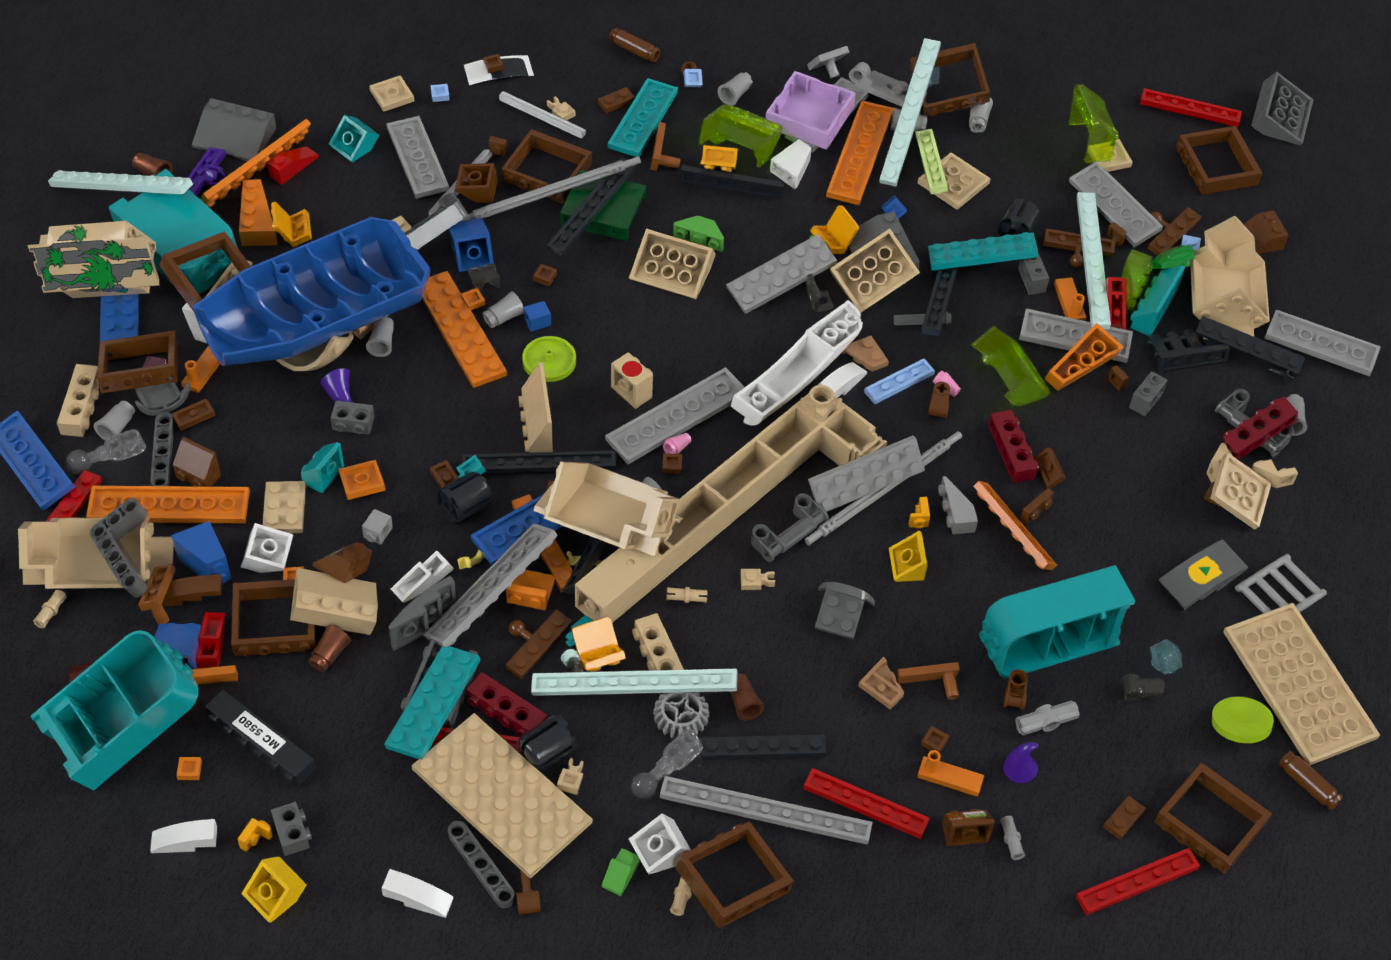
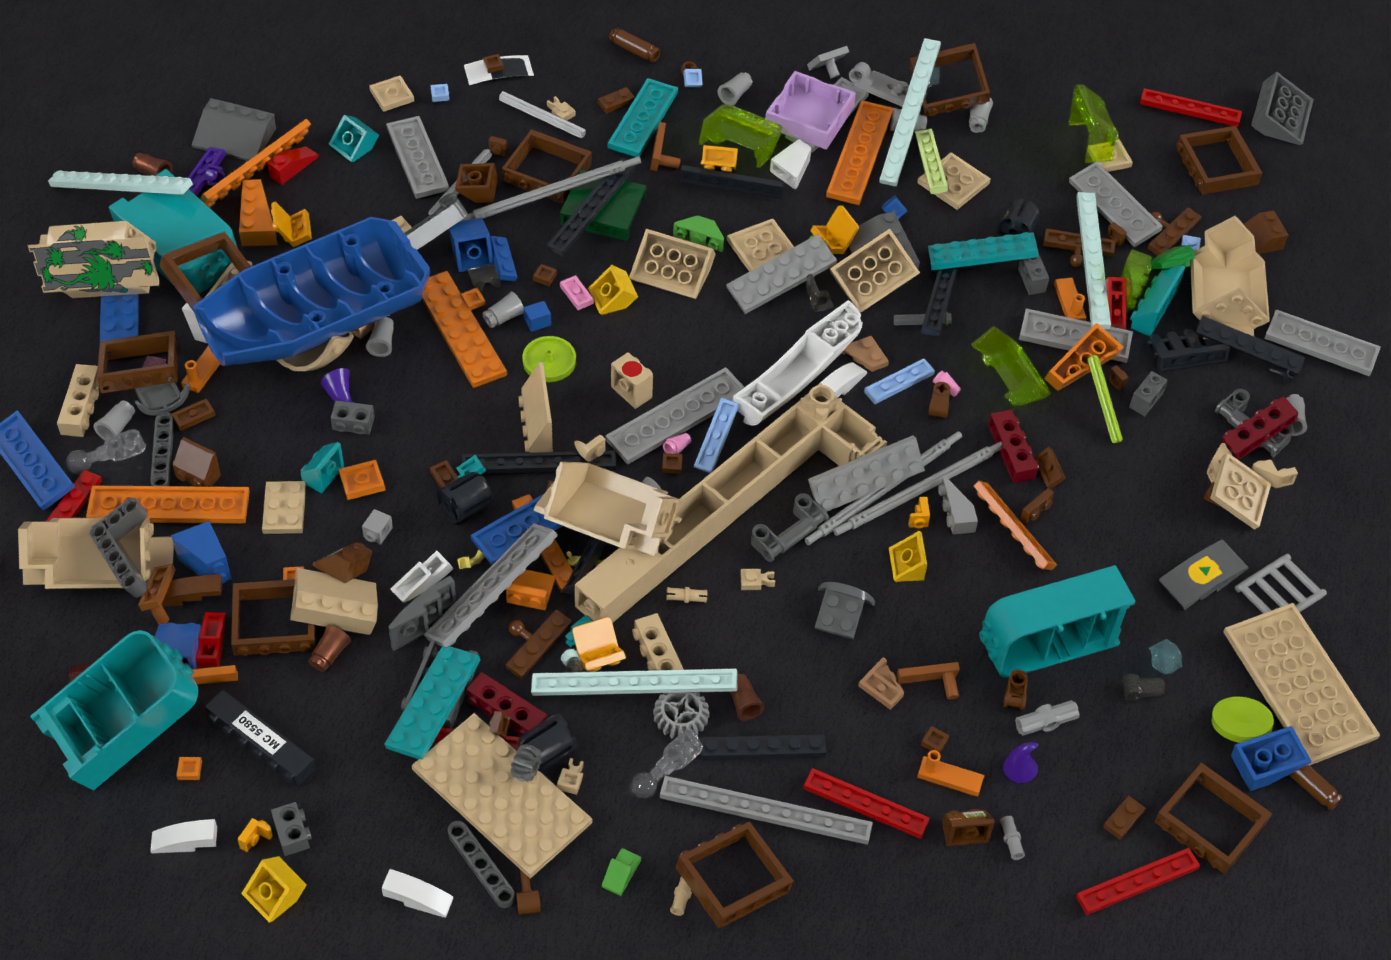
tan pin [33,590,67,628] -> none
white slope [241,523,293,573] -> none
white slope [629,814,691,874] -> none
none -> blue plate [490,236,517,281]
none -> reddish brown plate [490,711,510,737]
none -> dark grey gear [510,744,542,782]
none -> bright pink plate [560,275,593,310]
none -> tan plate [574,435,605,462]
none -> yellow slope [588,265,638,315]
none -> light blue tile [694,398,739,473]
none -> tan plate [727,219,794,272]
none -> light grey axle [833,441,1002,536]
none -> lime axle [1088,355,1123,443]
none -> blue slope [1231,726,1311,791]

